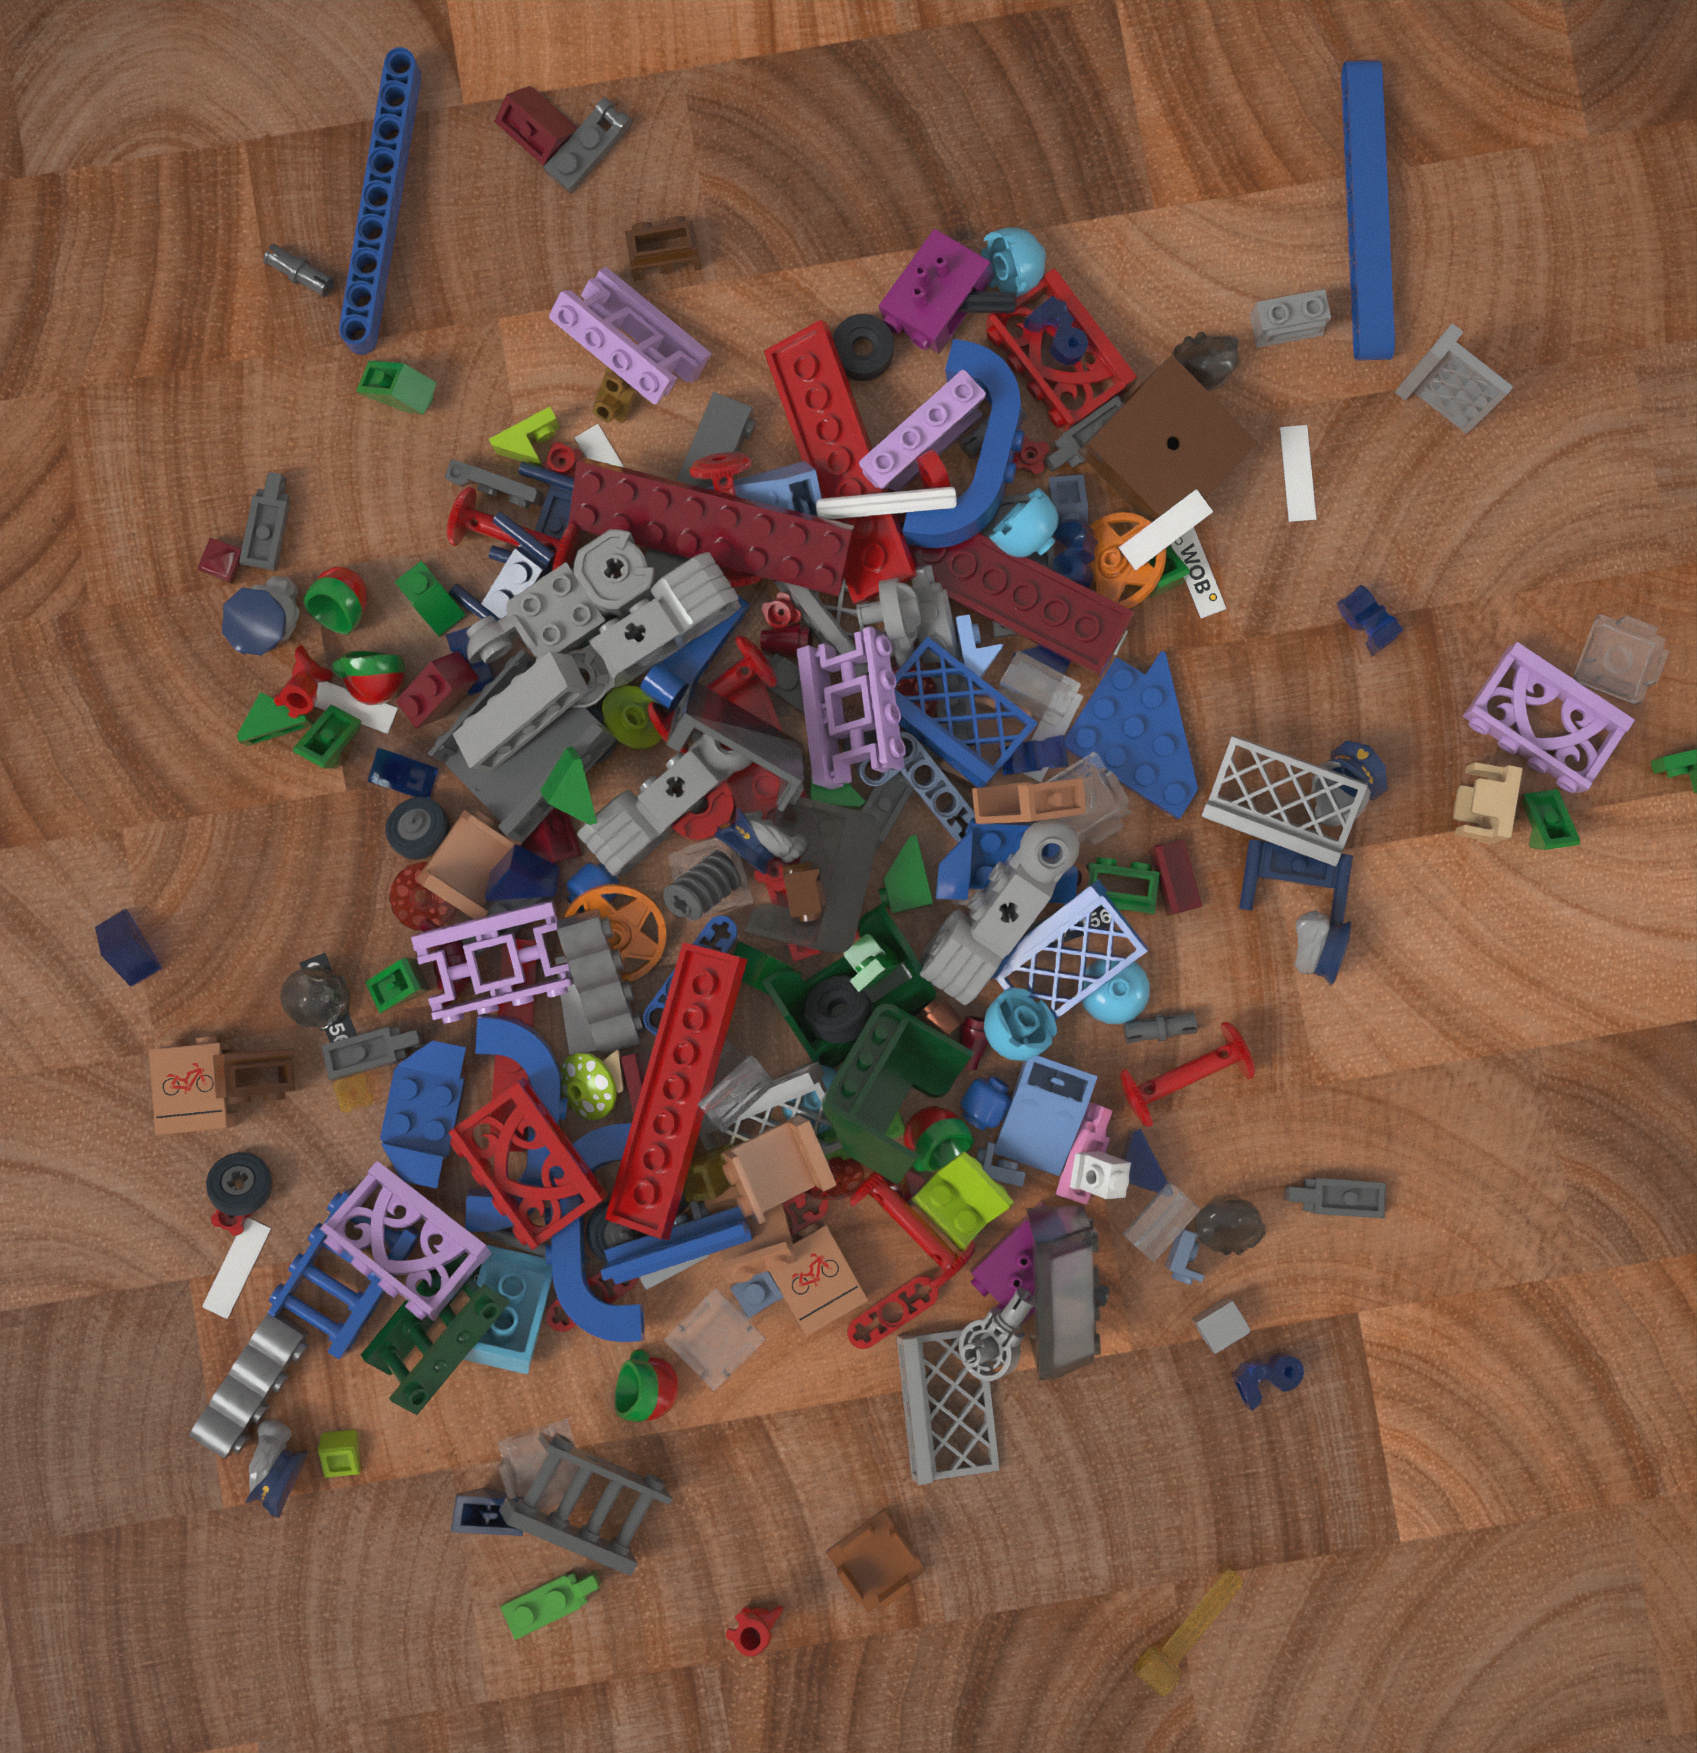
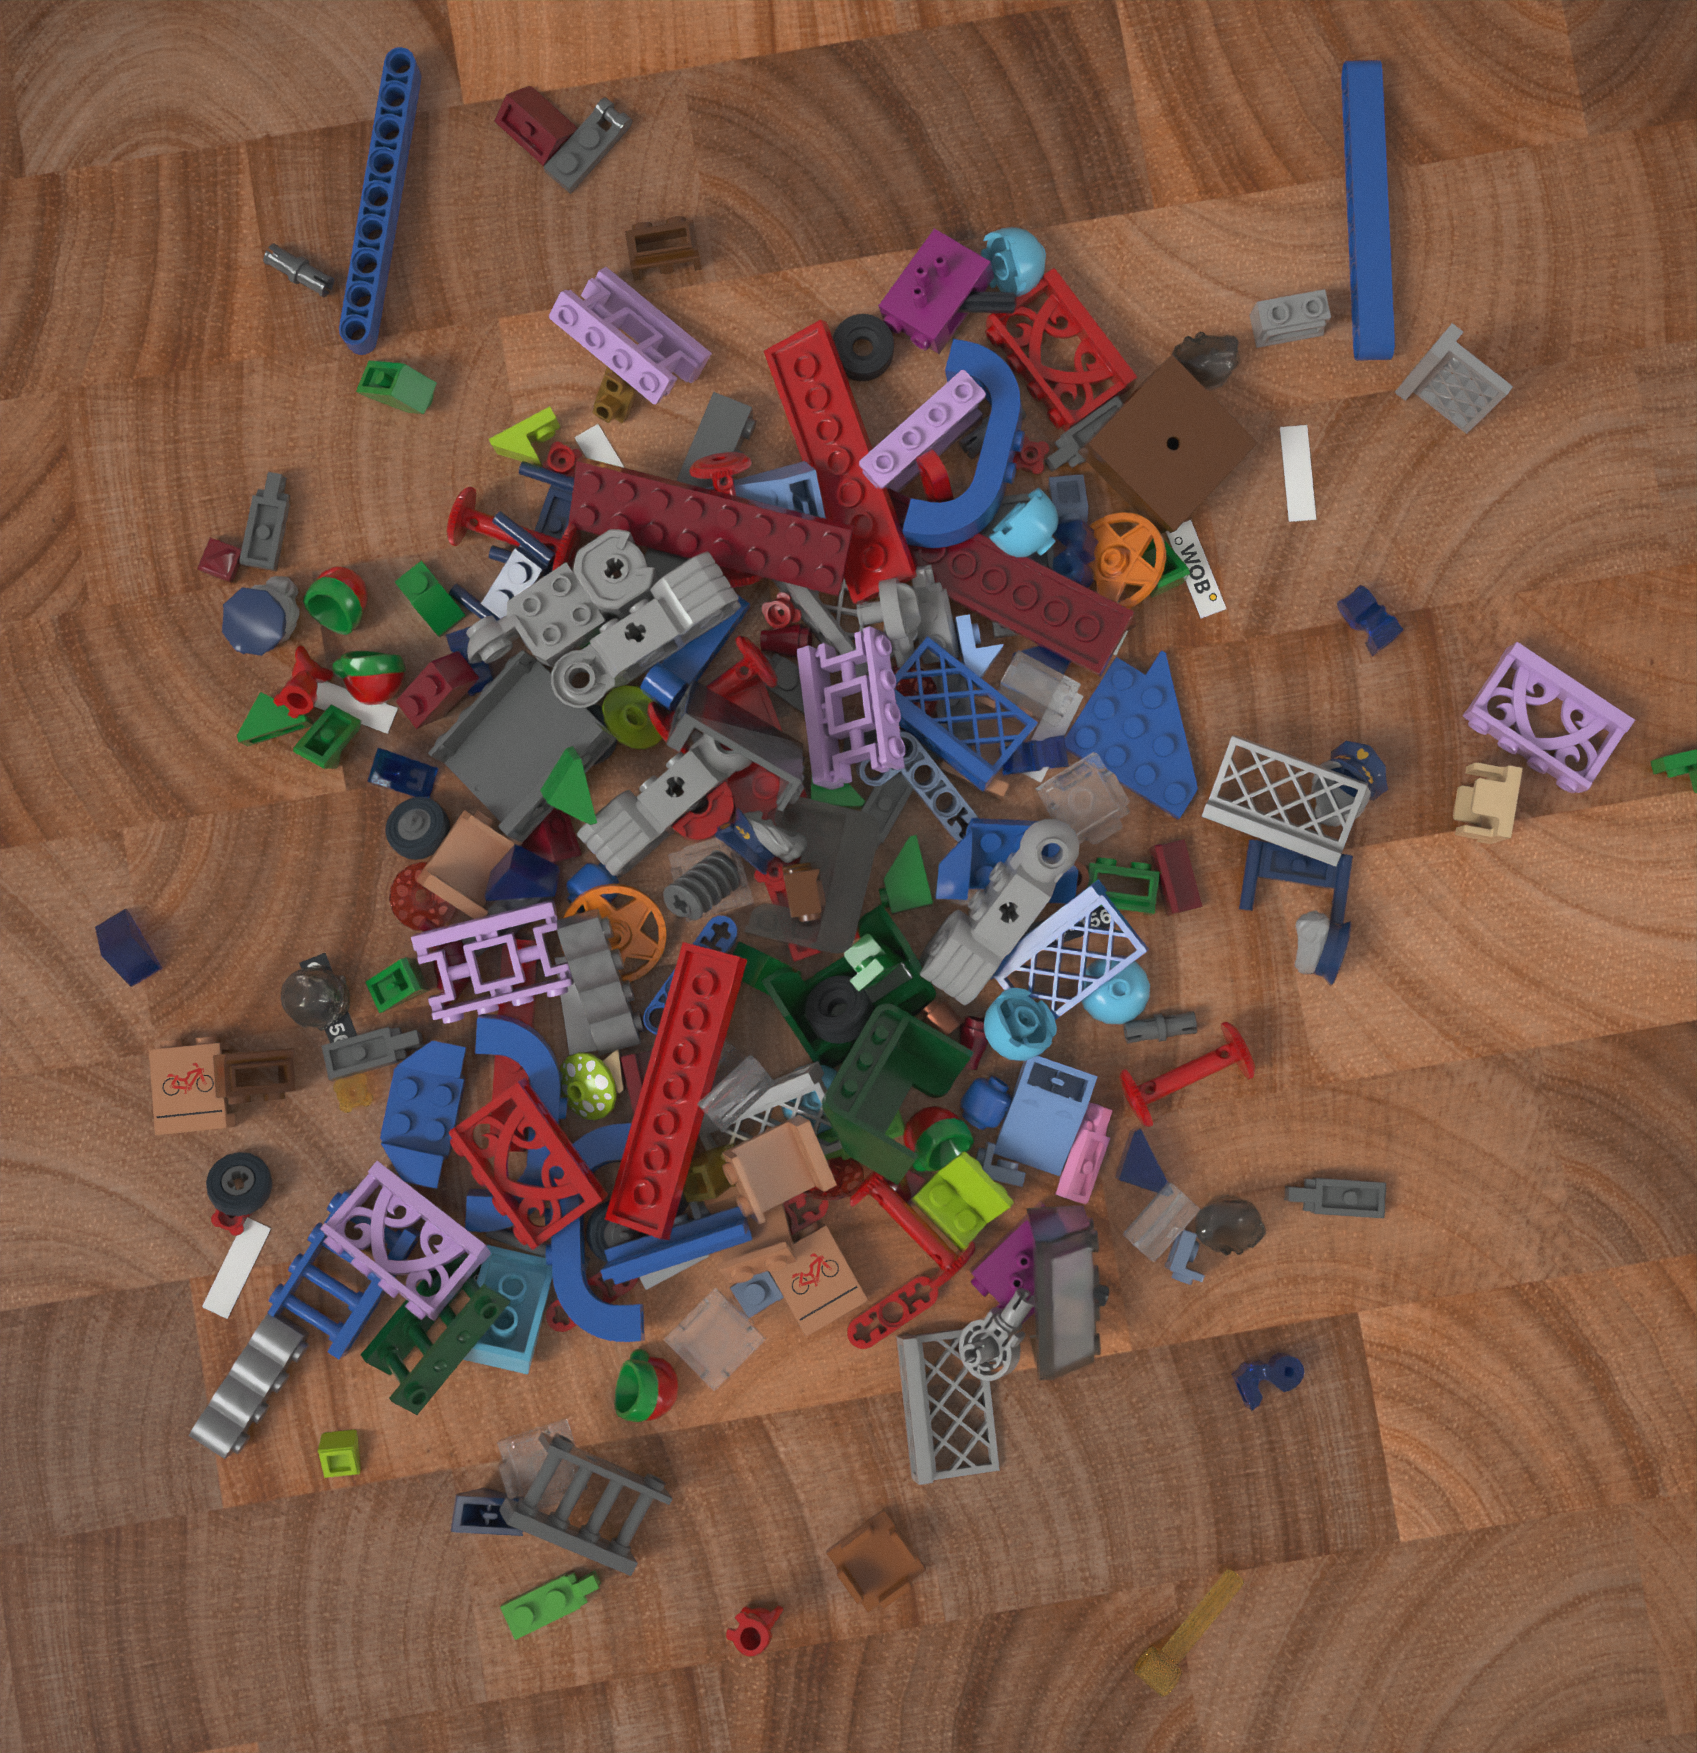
piece [245,1419,308,1518] -> none
dark grey hinge [445,458,544,509] -> none
light grey brick [453,651,590,772] -> none
white axle [816,487,957,519] -> none
nougat panel [972,778,1086,824] -> none
clear blue leg [1023,295,1088,365] -> none
white brick [1070,1151,1131,1199] -> none
white sticker [1119,489,1213,570] -> none
light grey panel [1191,1297,1250,1354] -> none
green slope [1522,789,1581,850] -> none
clear panel [1573,614,1669,705] -> none

